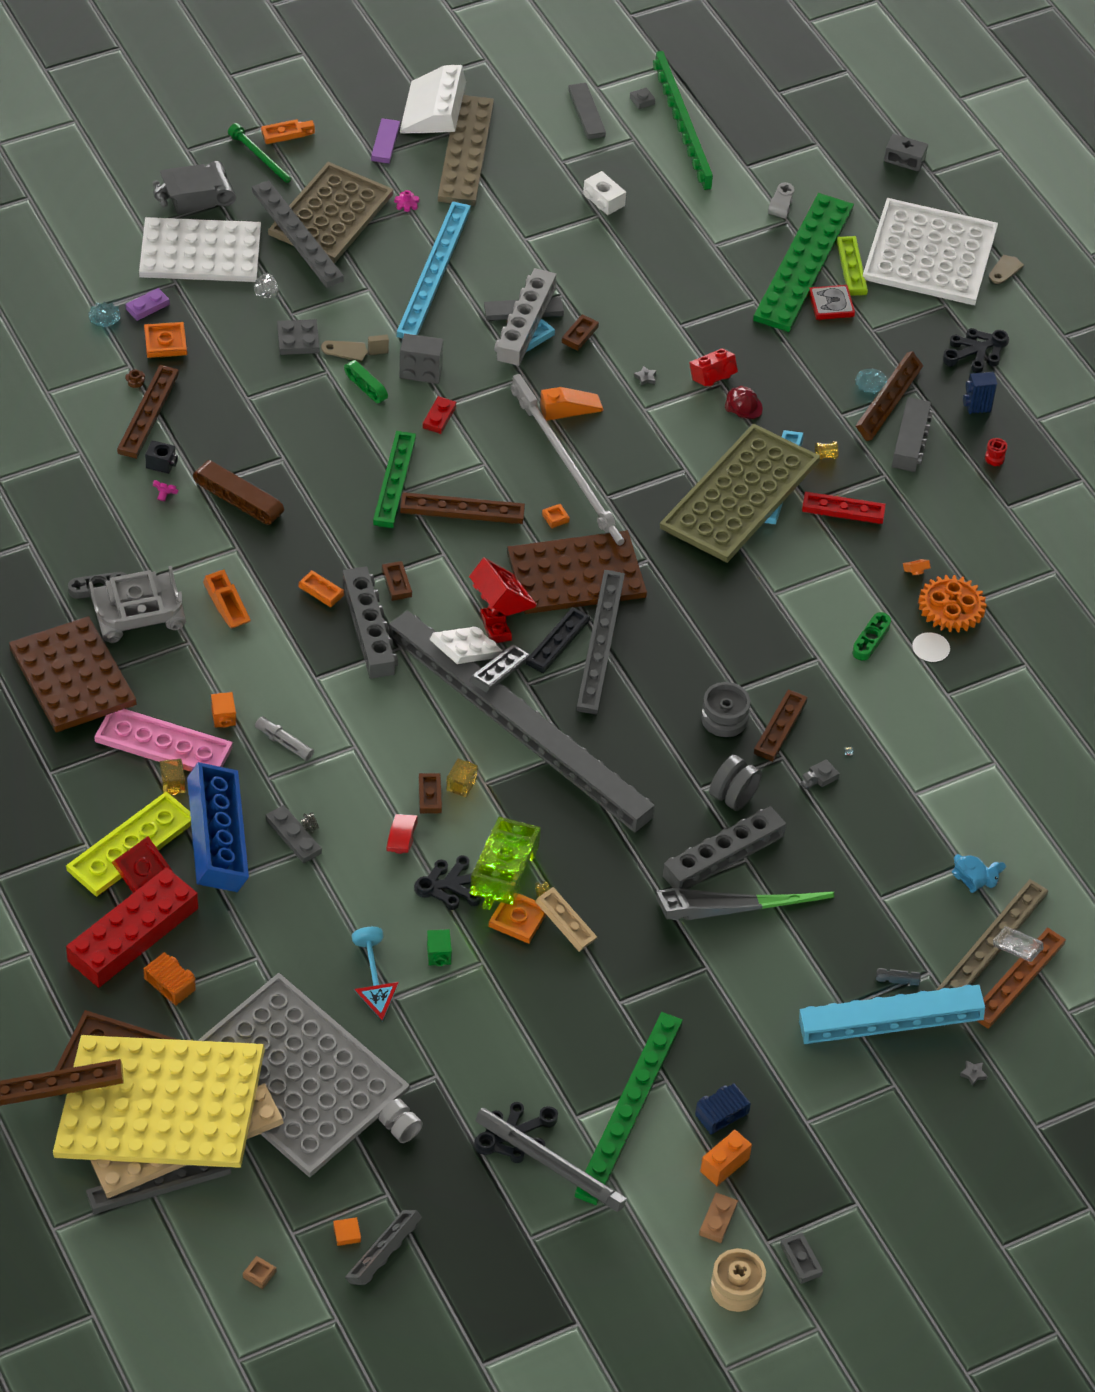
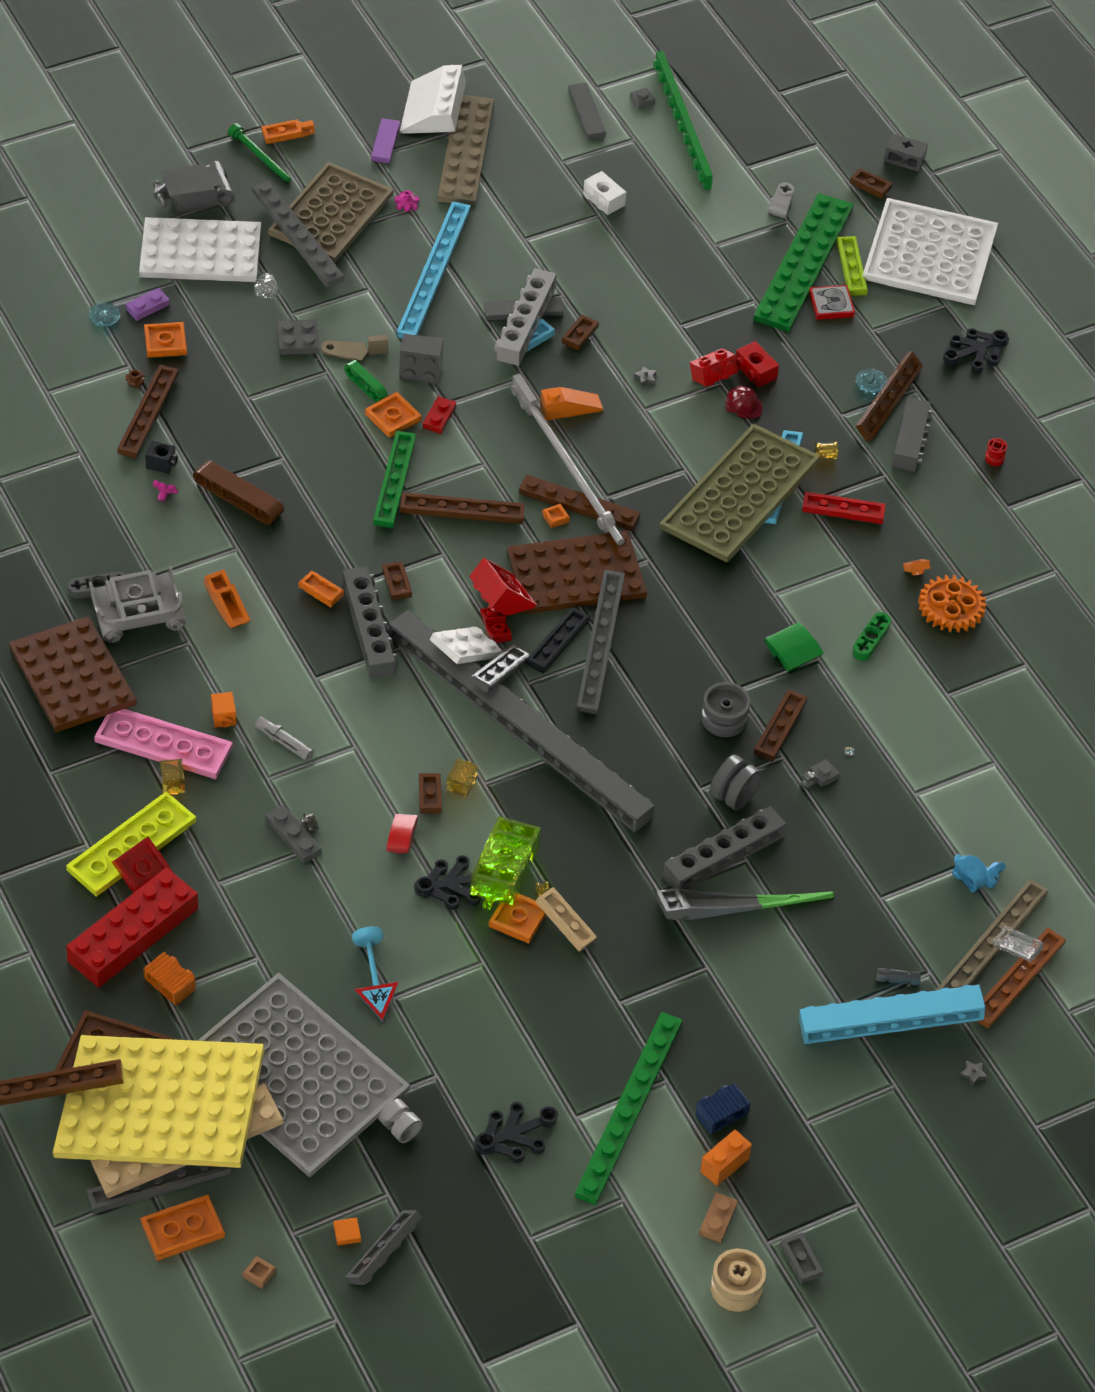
blue brick [187,762,249,892] -> none
green brick [427,929,452,966] -> none
dark grey piece [475,1107,627,1212] -> none
white sticker [912,633,950,662] -> none
dark blue brick [963,372,998,414] -> none
dark tan piece [989,255,1024,284] -> none
none -> orange tile [140,1195,225,1261]
none -> orange plate [365,392,421,438]
none -> reddish brown plate [519,475,640,532]
none -> red brick [736,341,779,388]
none -> green slope [764,622,824,673]
none -> reddish brown plate [850,168,892,199]

